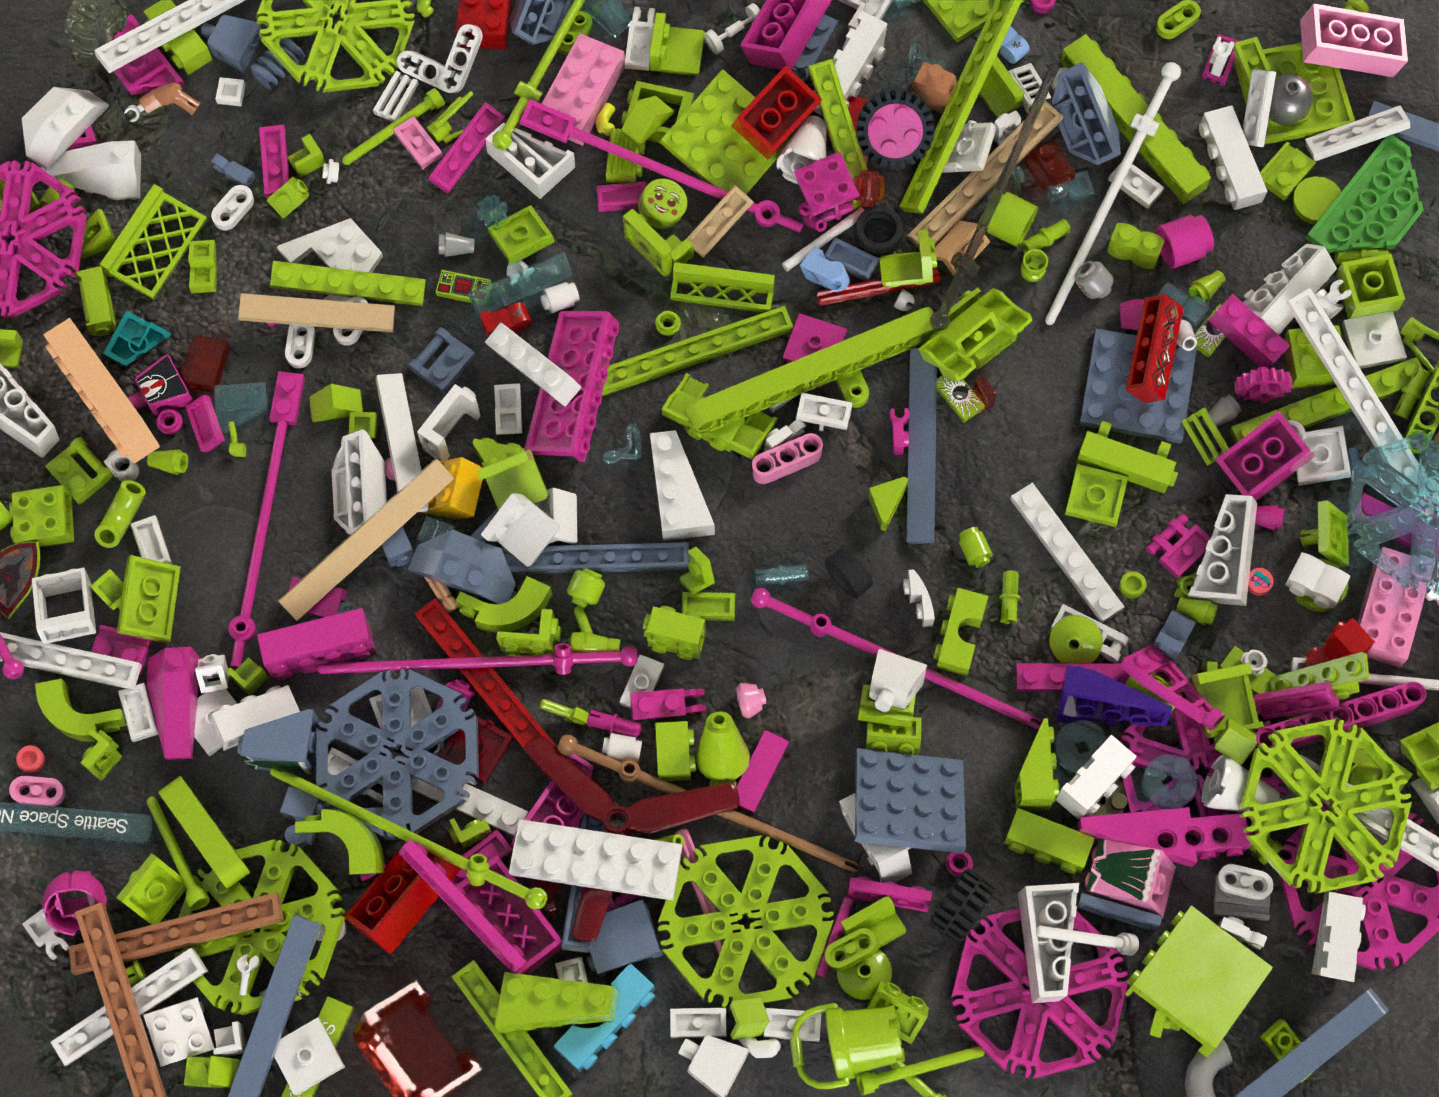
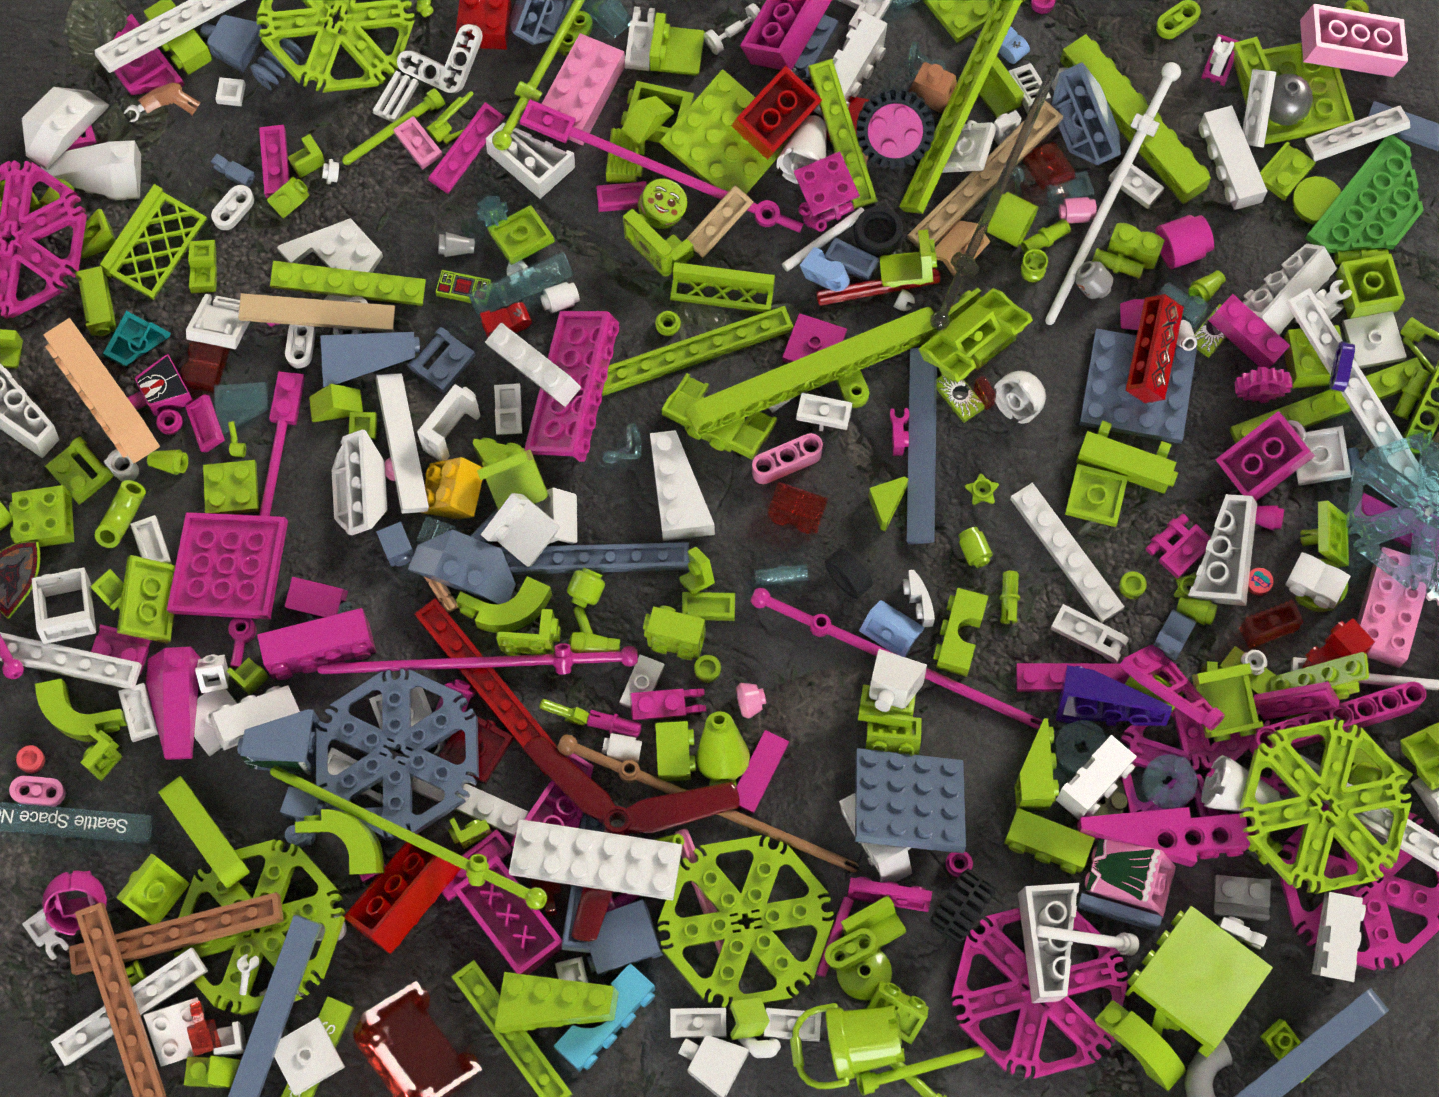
lime piece [147,797,210,910] -> none
tan tile [278,458,454,621] -> none
dark pink plate [399,839,526,973] -> none
neon yellow arm [595,103,616,136] -> none
white plate [764,420,806,452] -> none
clear red head [853,170,885,207] -> none
lime dish [1049,615,1103,663] -> none
lime tile [1181,408,1229,466] -> none
light grey cone [1201,395,1241,430] -> none
lime panel [1214,718,1257,765] -> none
white plate [1217,864,1273,900] -> none
none -> dark pink plate [167,512,288,619]
none -> white container [186,294,250,349]
none -> clear red plate [187,1001,222,1056]
none -> lime plate [203,460,259,514]
none -> sand blue slope [320,332,420,387]
none -> lime tile [694,655,721,683]
none -> clear red brick [768,482,828,534]
none -> light blue panel [859,600,924,657]
none -> lime plate [965,474,999,505]
none -> white cylinder [994,371,1046,424]
none -> bright pink brick [1059,197,1097,224]
none -> lime pin [1092,248,1145,279]
none -> lime arch [1095,1000,1186,1091]
none -> clear red brick [1239,599,1303,649]
none -> dark purple beam [1329,341,1355,392]

